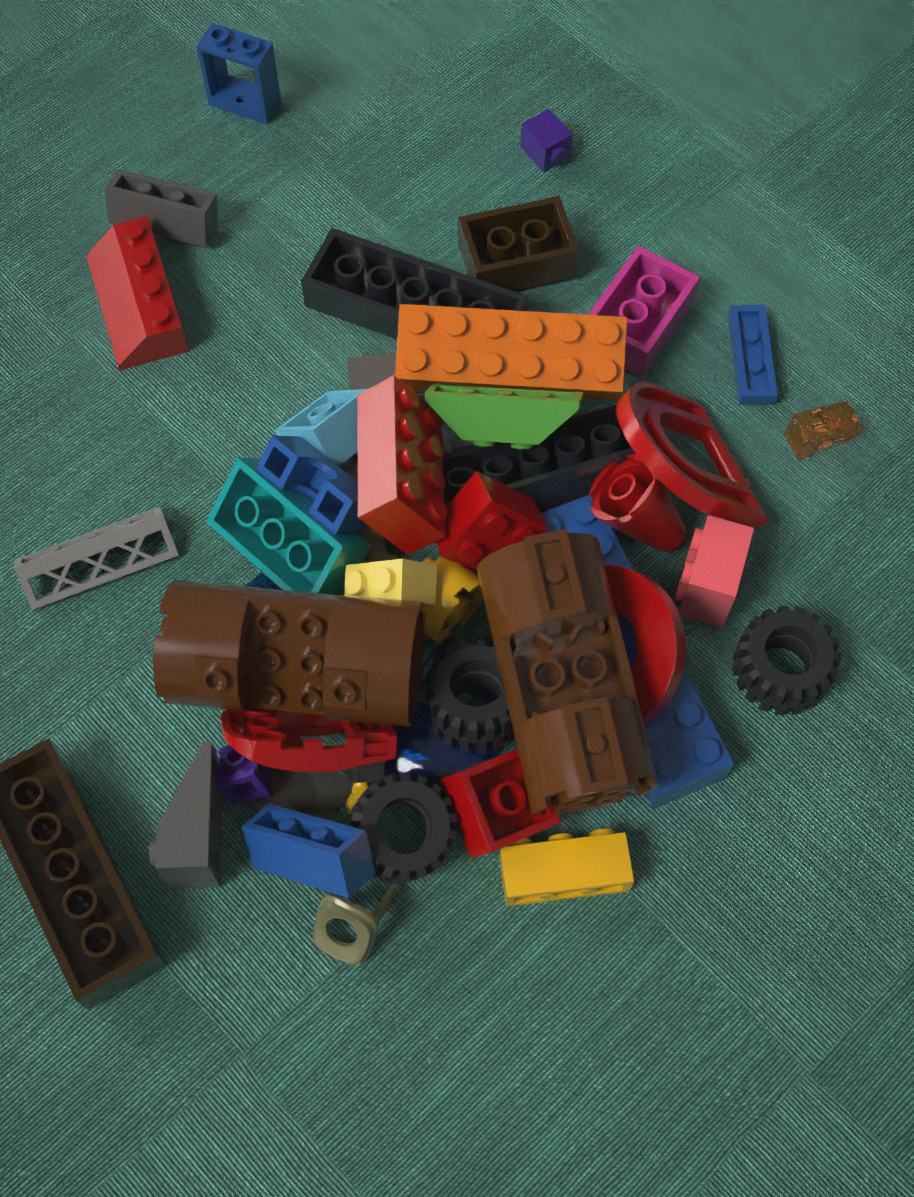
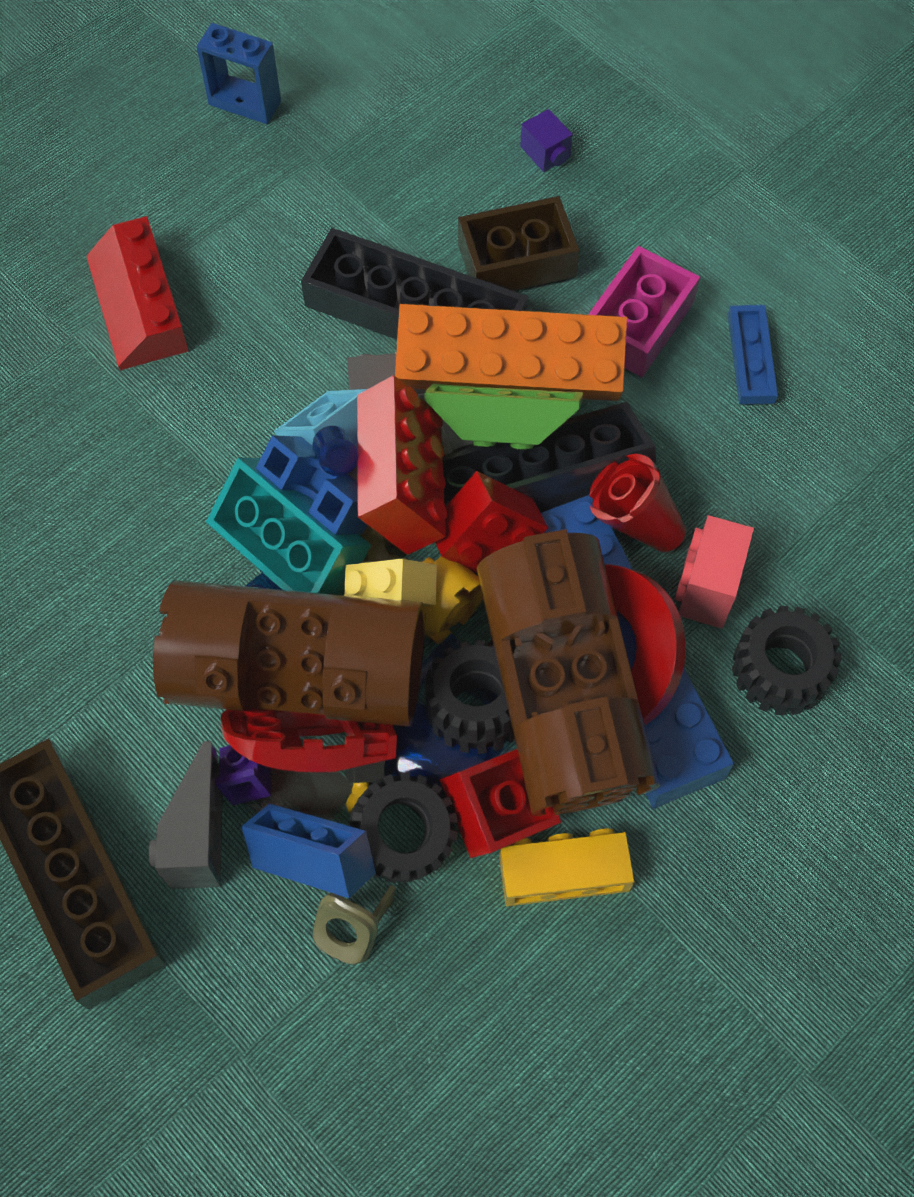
light grey fence [14,506,179,610] -> none
dark grey brick [105,169,218,247] -> none
red piece [616,382,768,529] -> none
clear orange leg [784,401,864,460] -> none
none -> clear blue brick [312,426,358,476]

